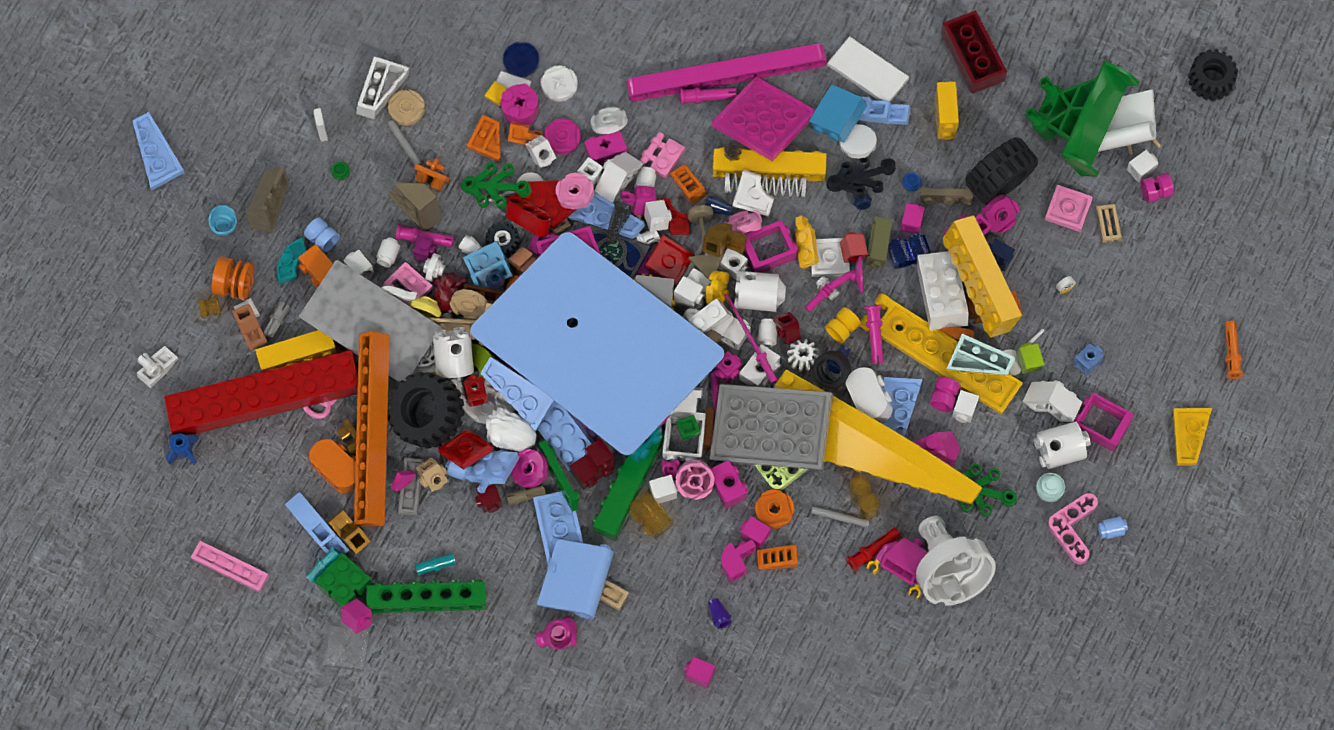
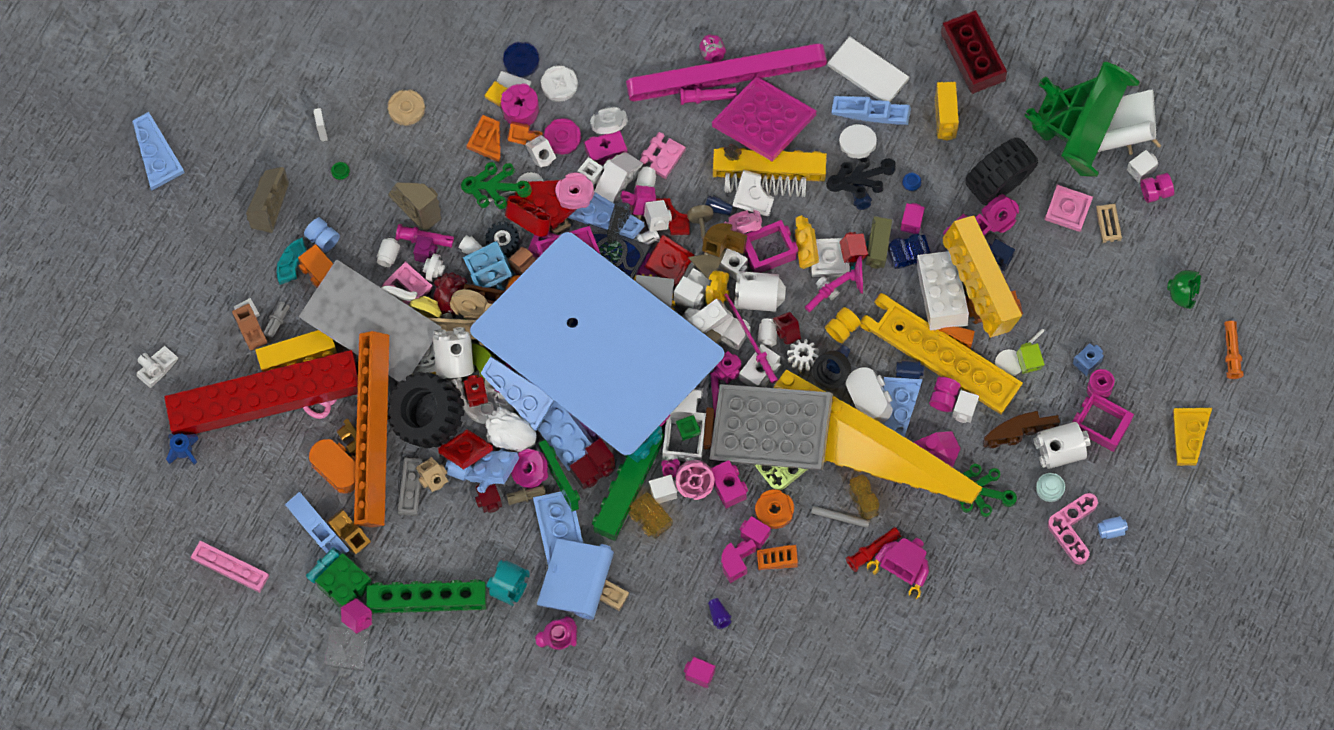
clear yellow wheel [198,296,221,318] -> none
medium azure hair [208,205,237,236] -> none
orange wheel [211,256,254,301] -> none
white brick [344,250,374,278] -> none
white wedge [356,57,410,119] -> none
light grey bar [388,120,422,165] -> none
dark pink tile [391,470,416,491] -> none
orange hips [414,158,451,191] -> none
teal pin [415,553,456,576] -> none
dark blue cone [486,271,505,290] -> none
orange slope [669,164,707,205] -> none
dark azure brick [809,84,867,143] -> none
dark pink pin [864,305,884,364] -> none
white piece [916,516,995,606] -> none
dark tan plate [920,188,974,207] -> none
light aqua wedge [946,334,1015,376] -> none
white brick [1023,380,1082,422] -> none
white tile [1056,276,1076,294] -> none
black tyre [1188,49,1238,101] -> none
none -> teal brick [487,560,530,606]
none -> dark pink head [699,35,726,63]
none -> dark blue brick [896,360,924,379]
none -> reddish brown slope [983,411,1060,448]
none -> dark pink wheel [1087,369,1115,399]
none -> green cylinder [1167,270,1201,309]

